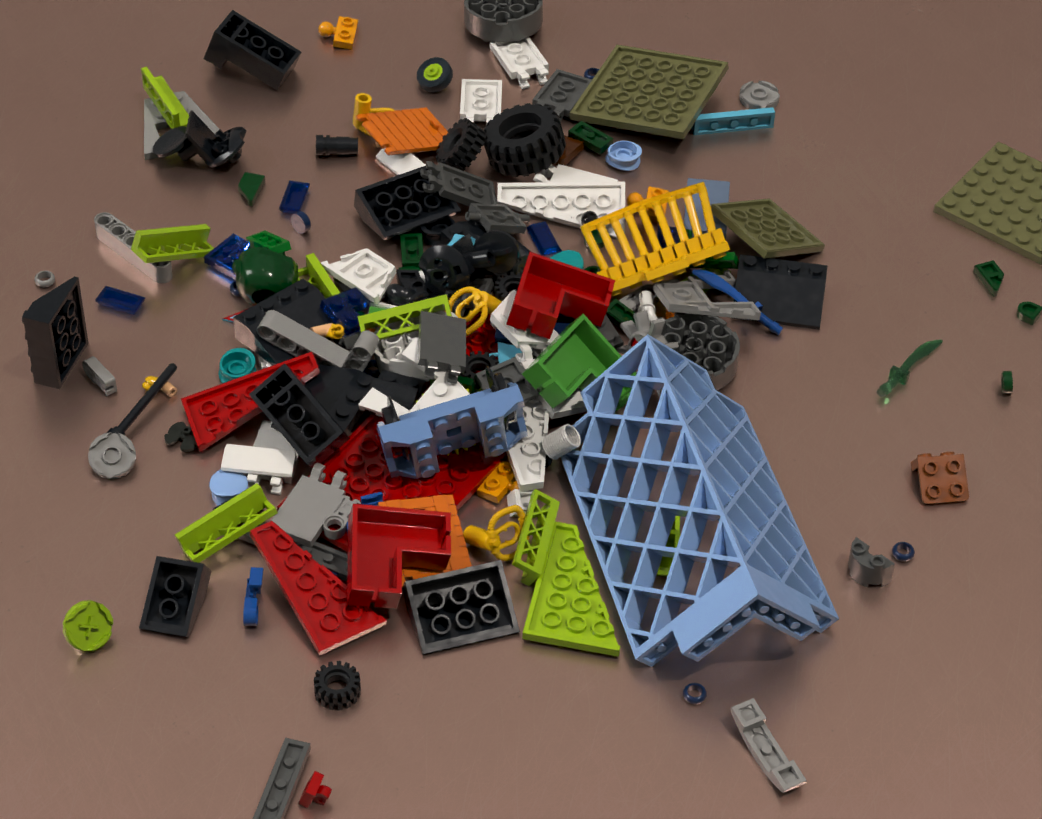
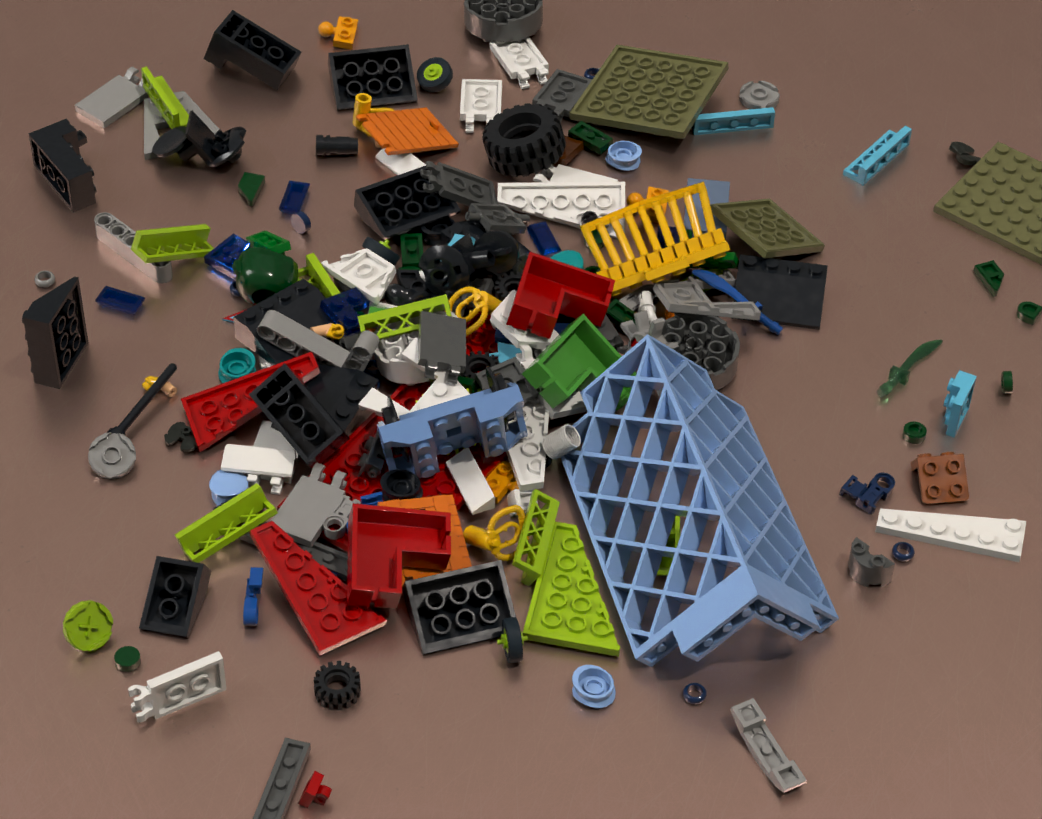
light grey piece [82,356,117,396] -> none
black brick [367,370,426,417] -> none
black tyre [436,118,486,171] -> none
none -> black hinge [28,118,97,213]
none -> light grey tile [75,67,148,128]
none -> dark green tile [114,646,141,672]
none -> white tile [128,651,227,723]
none -> black slope [328,44,418,111]
none -> dark grey hinge [357,431,385,478]
none -> black wheel [362,237,400,266]
none -> black piece [380,469,423,501]
none -> white slope [446,448,495,515]
none -> black wheel [497,617,528,663]
none -> light blue piece [572,665,616,708]
none -> dark blue piece [839,472,895,515]
none -> medium azure fence [843,126,912,186]
none -> white wing [875,508,1026,562]
none -> dark green tile [902,421,927,444]
none -> medium azure plate [943,370,977,438]
none -> pearl dark grey piece [949,142,981,165]

